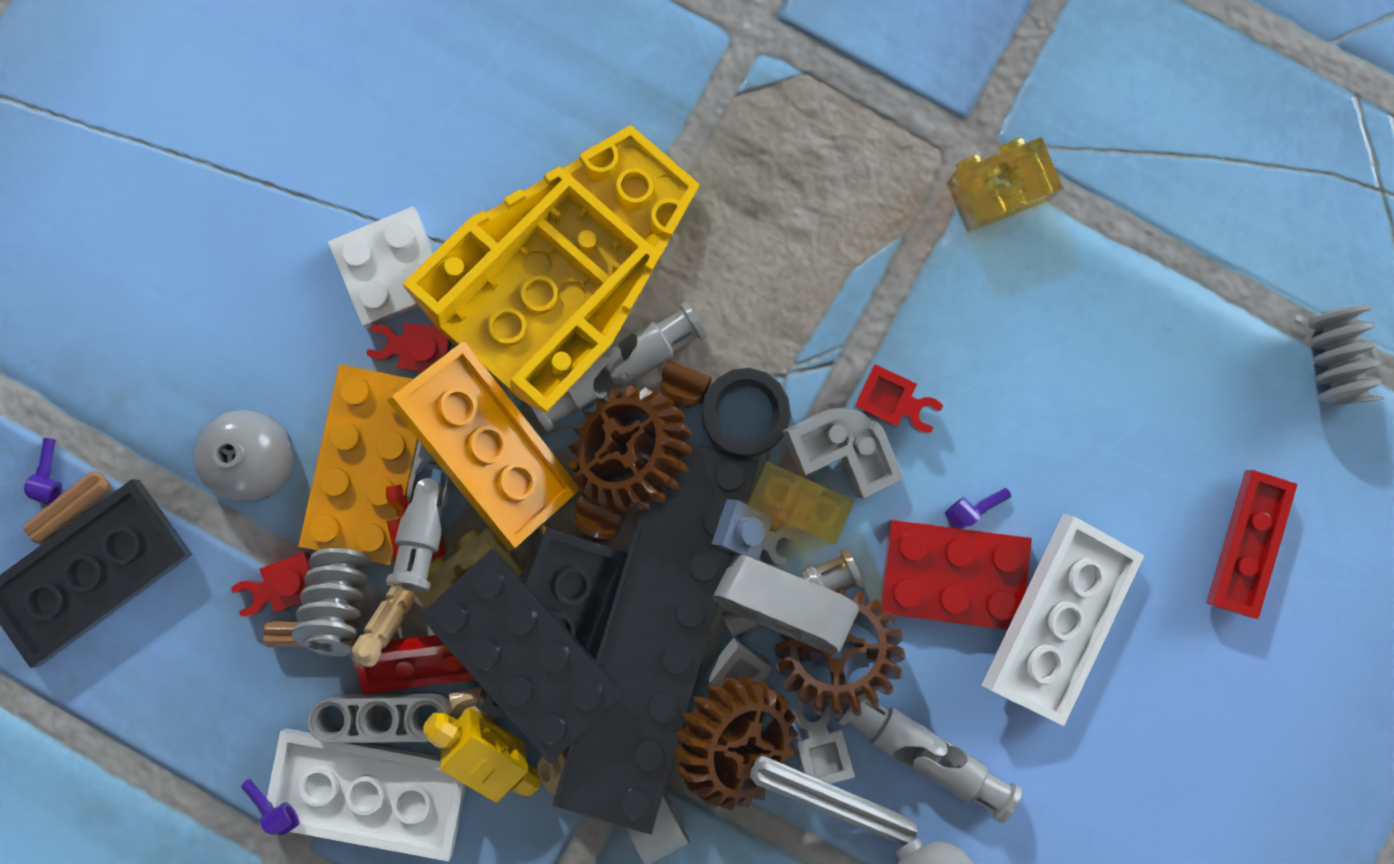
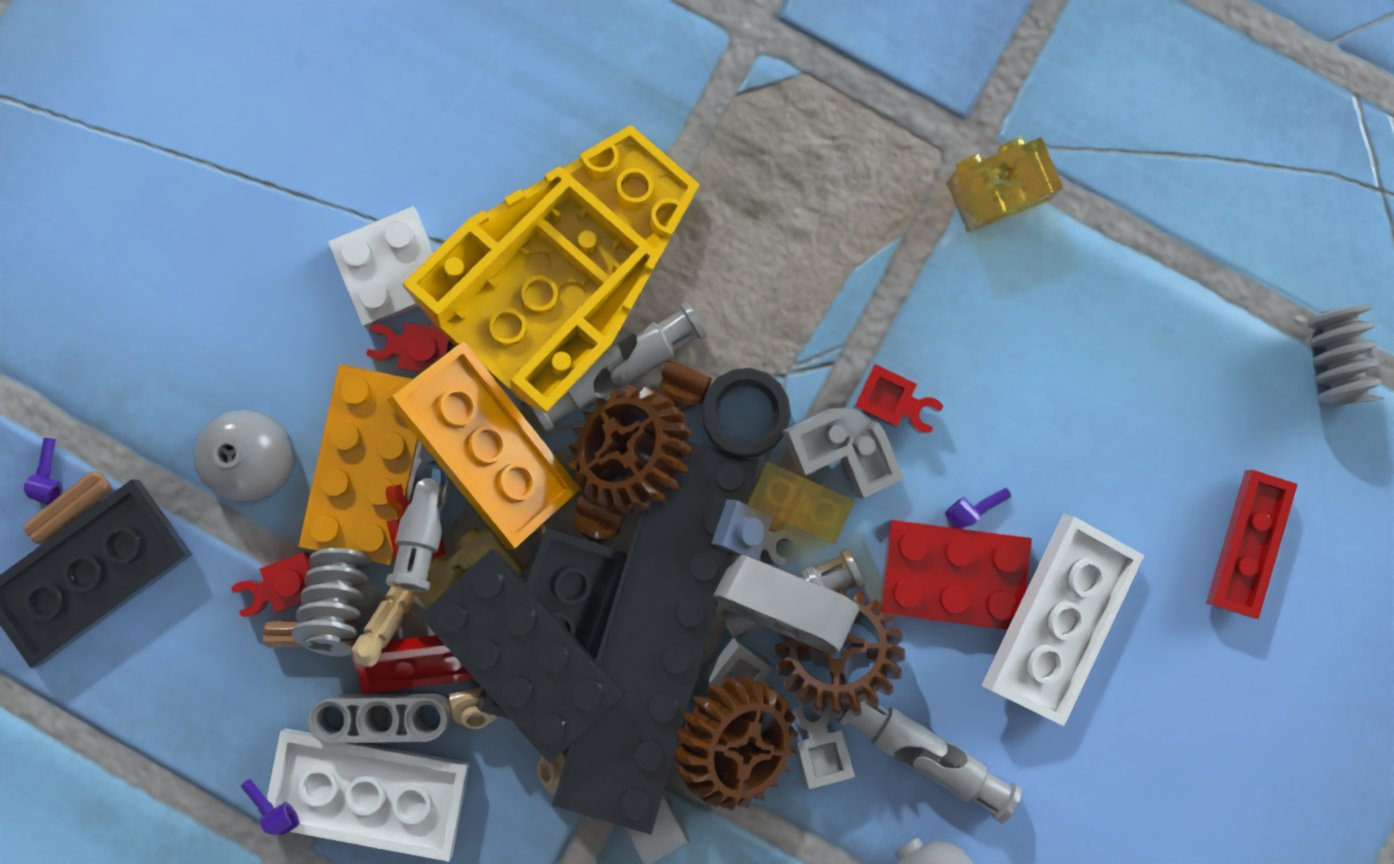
yellow piece [423,707,541,803] -> none
light grey axle [750,756,917,846] -> none

